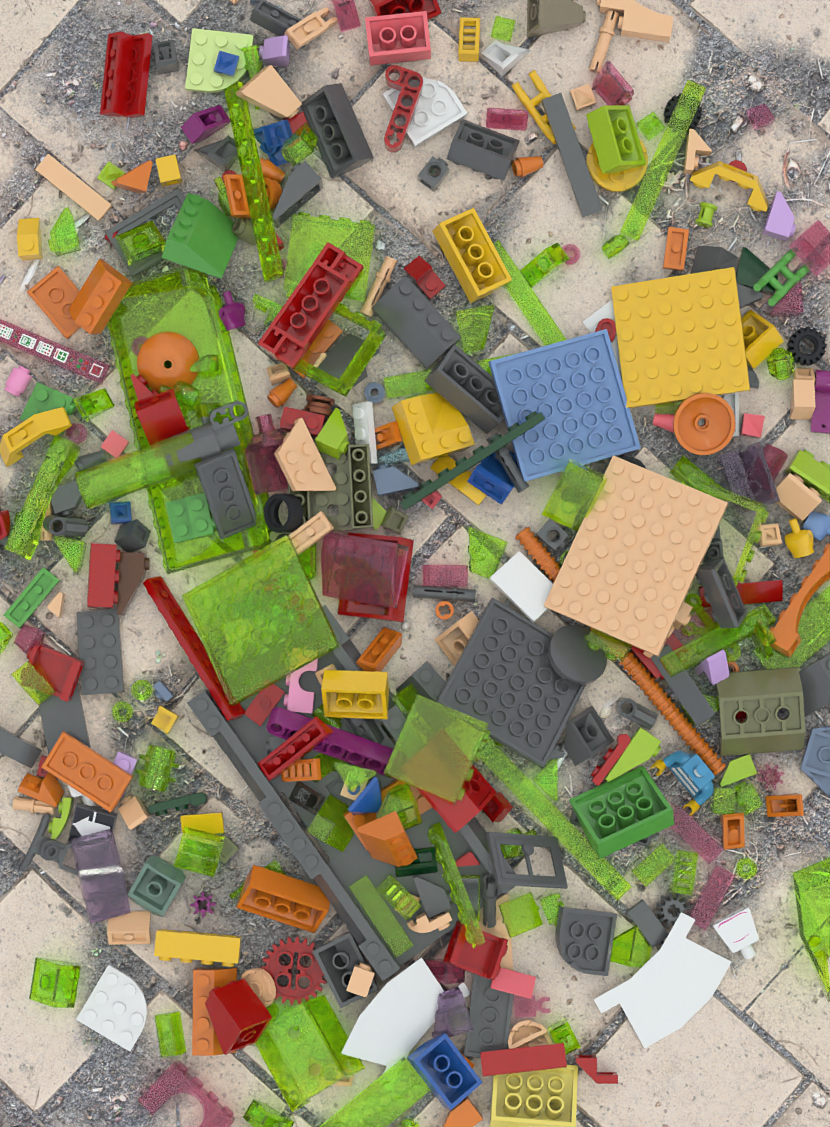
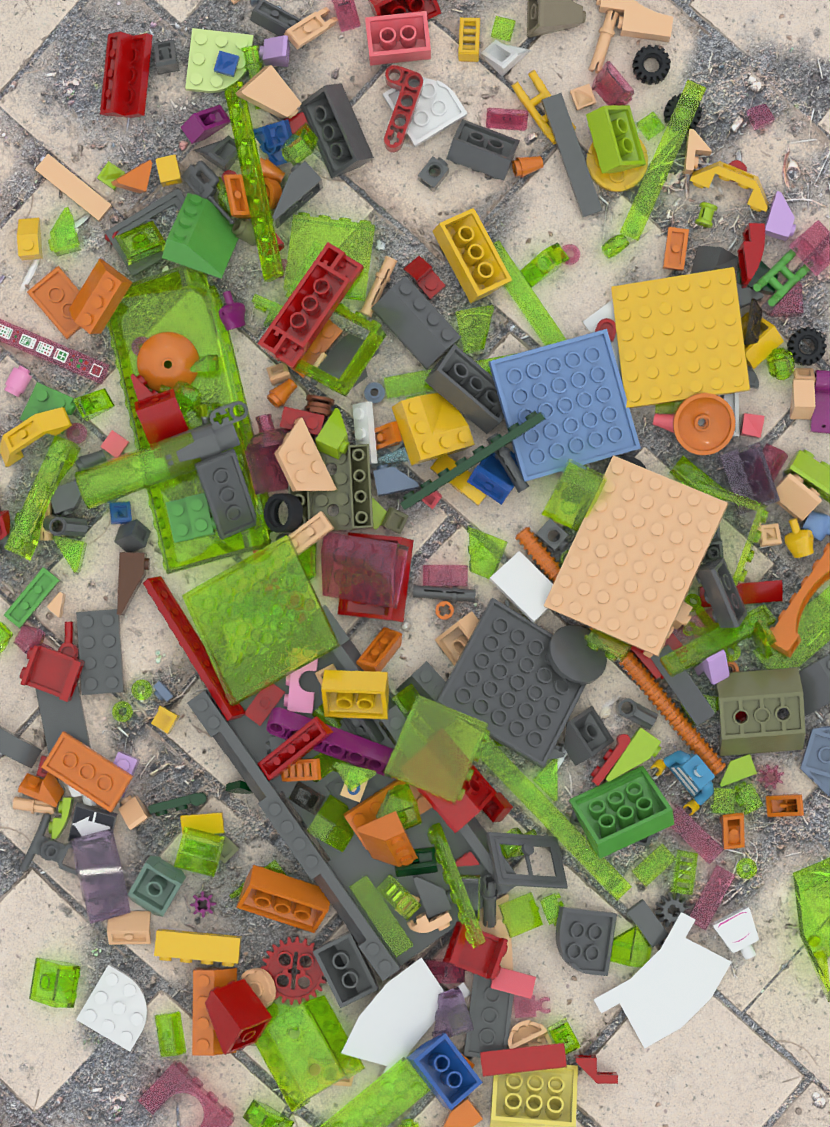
clear neon green slope [11,661,55,705] -> none
red slope [87,543,120,608] -> none
clear neon green piece [135,744,180,792] -> none
light nougat brick [346,962,375,998] -> none
blue slope [348,777,383,815] -> none
none -> red plate [58,622,79,658]
none -> dark grey piece [181,161,235,224]
none -> dark green tile [226,780,253,794]
none -> black tyre [632,45,671,85]
none -> red slope [737,223,765,288]
none -> clear smoke slope [744,298,763,345]

